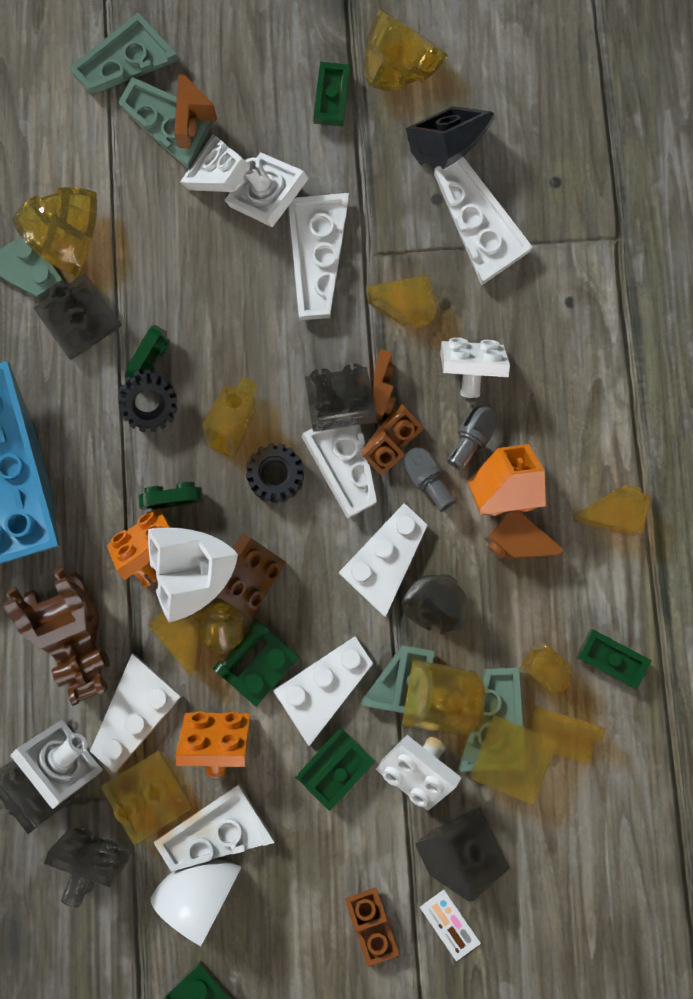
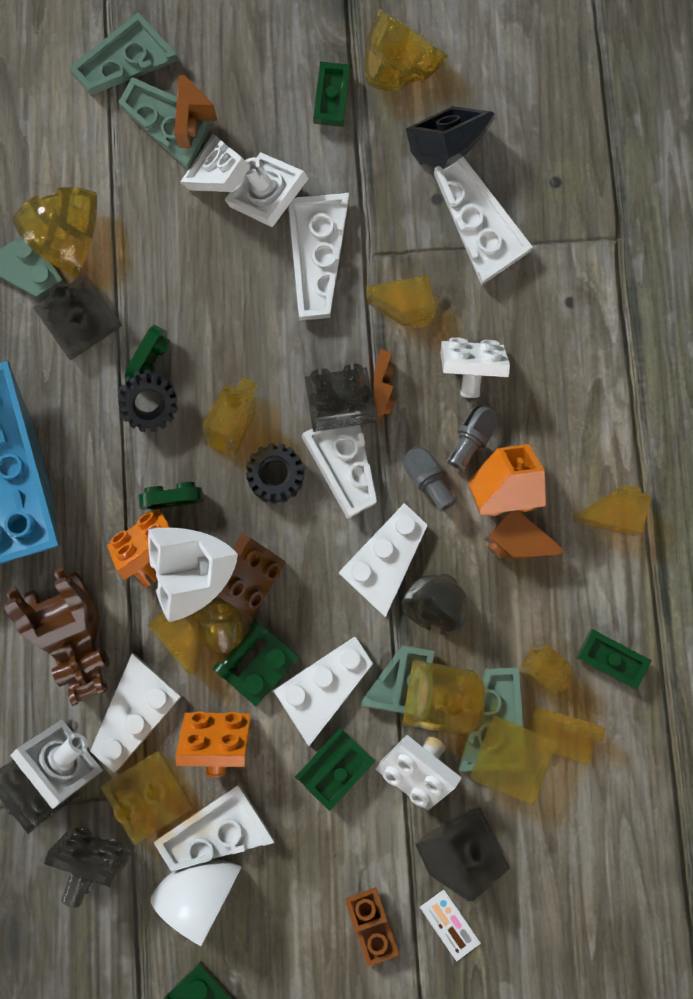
dark orange slope [361,404,425,476] -> none

